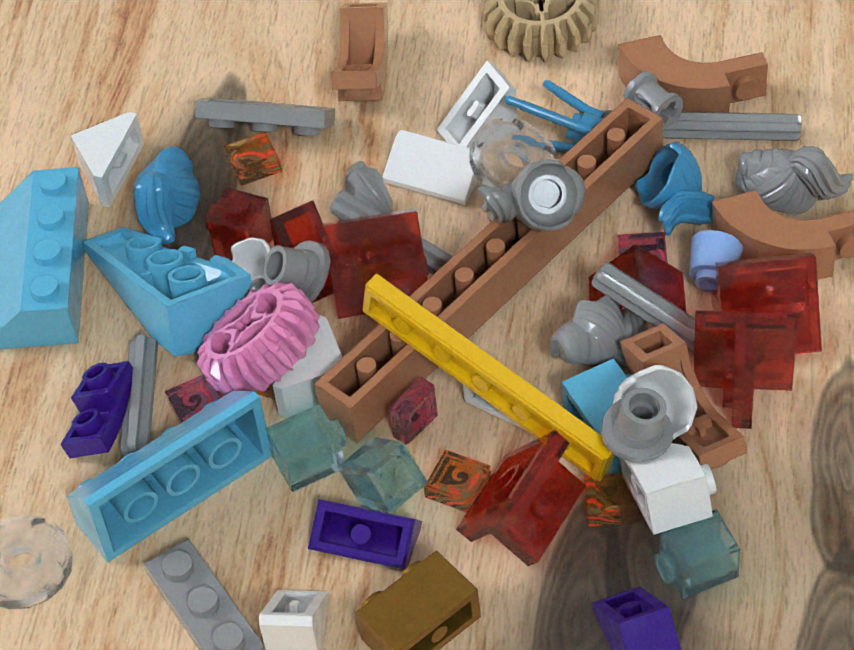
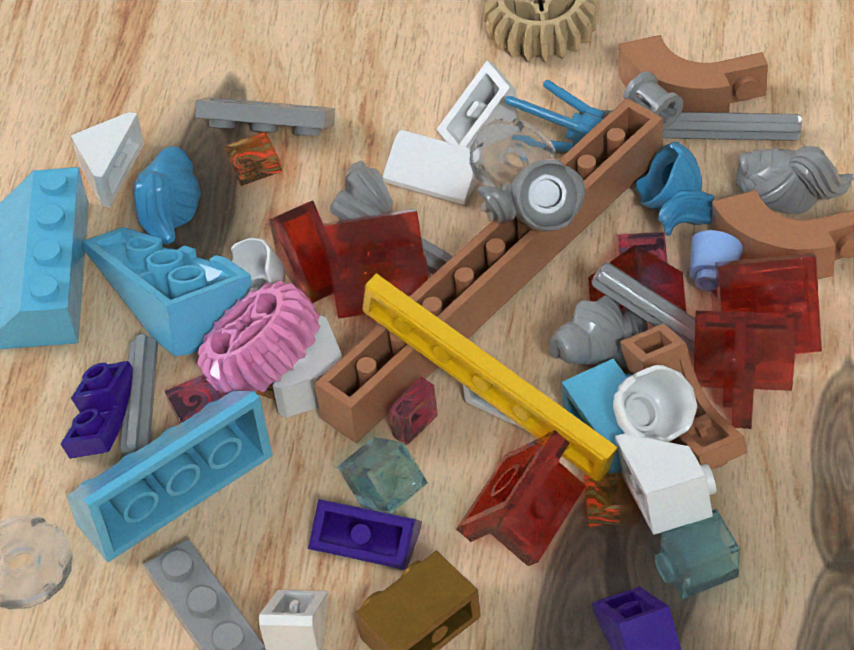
clear red brick [205,187,275,261] -> none
light grey piece [263,240,331,302] -> none
clear light blue brick [265,404,348,492] -> none
nougat arch [331,2,388,101] -> none
clear orange tile [424,450,491,513] -> none
light grey piece [601,388,674,462] -> none

